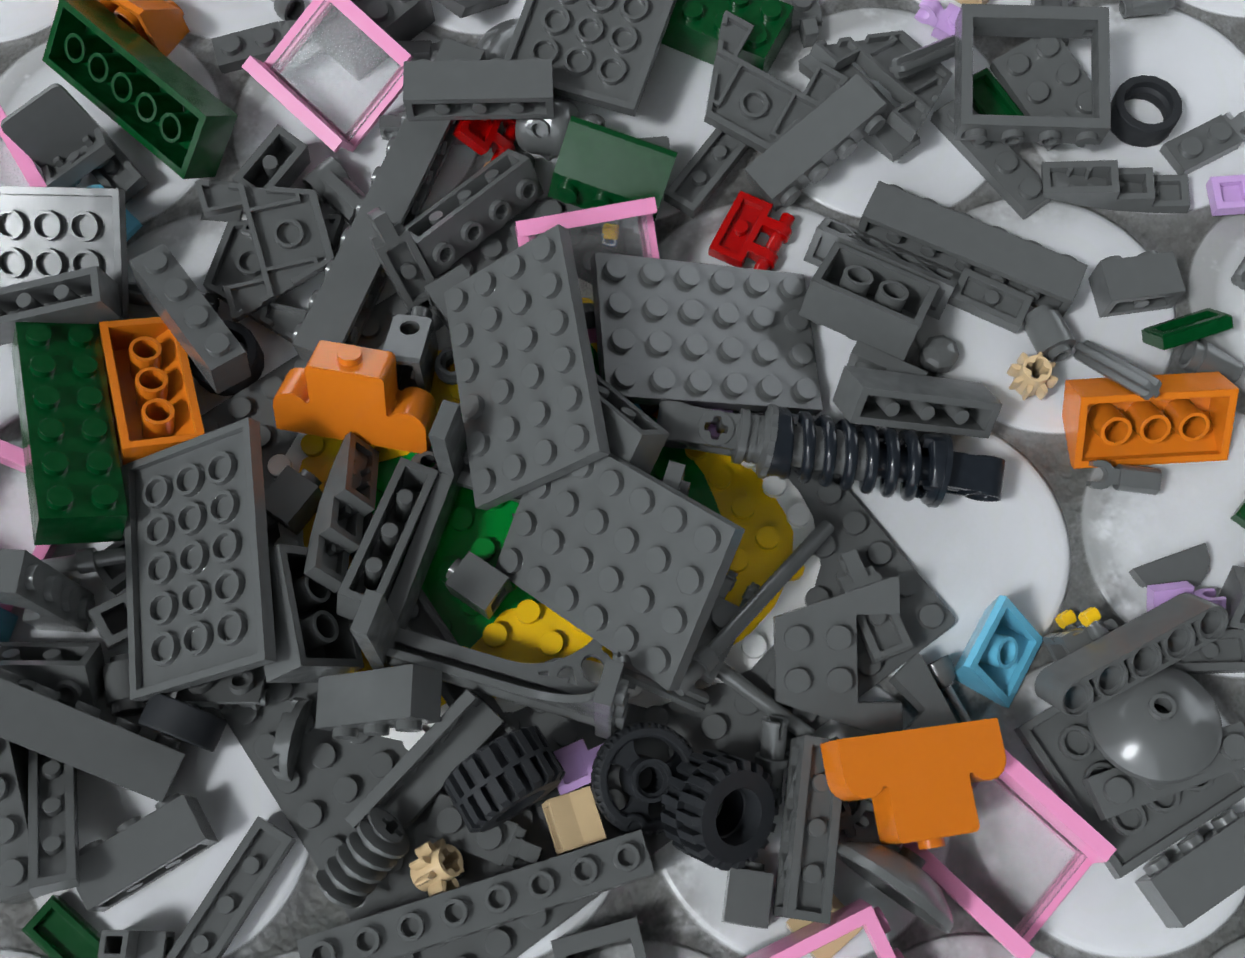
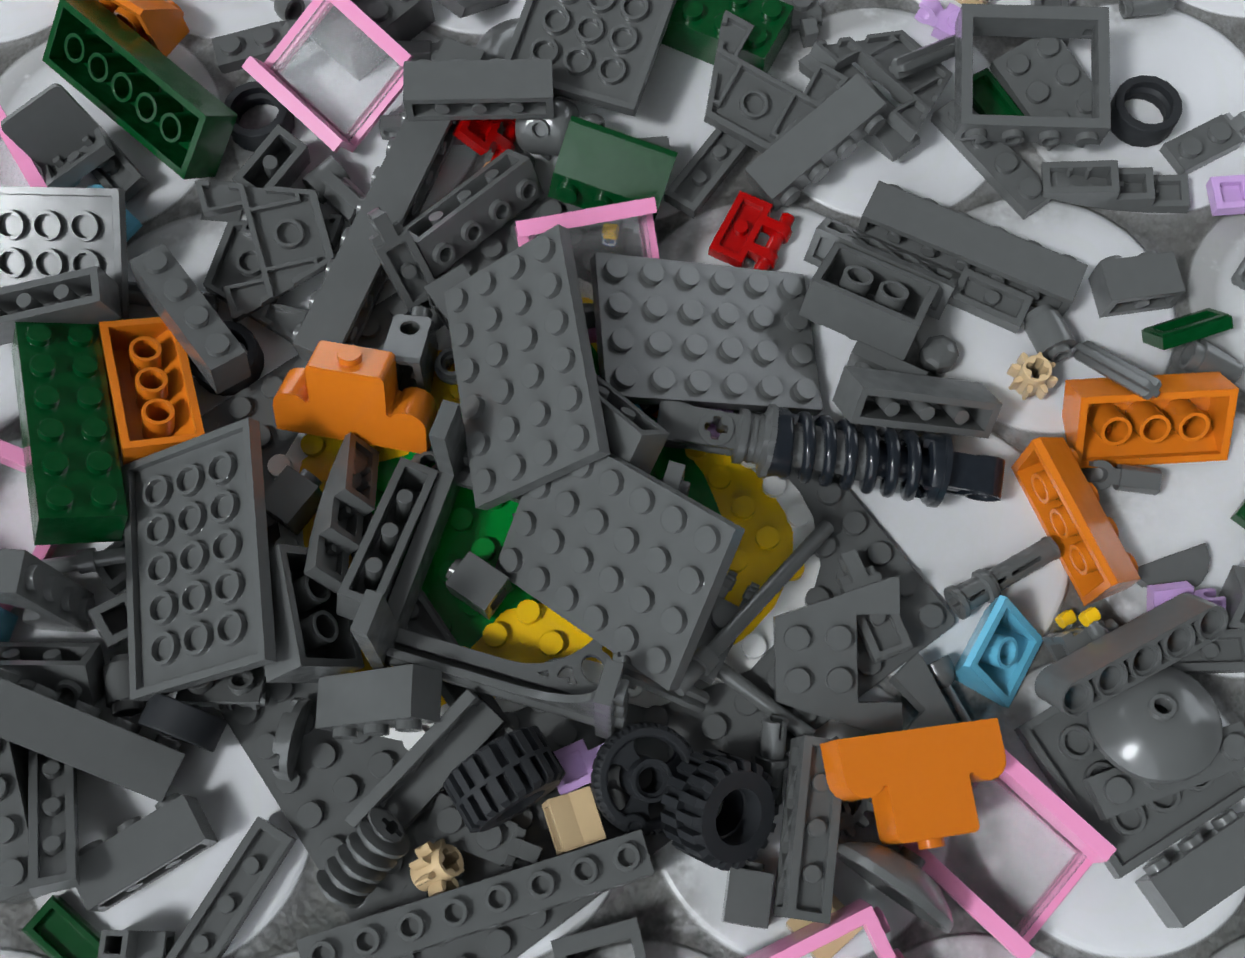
none -> black tyre [224,81,295,152]
none -> dark grey pin [943,536,1061,620]
none -> orange slope [1011,437,1141,607]

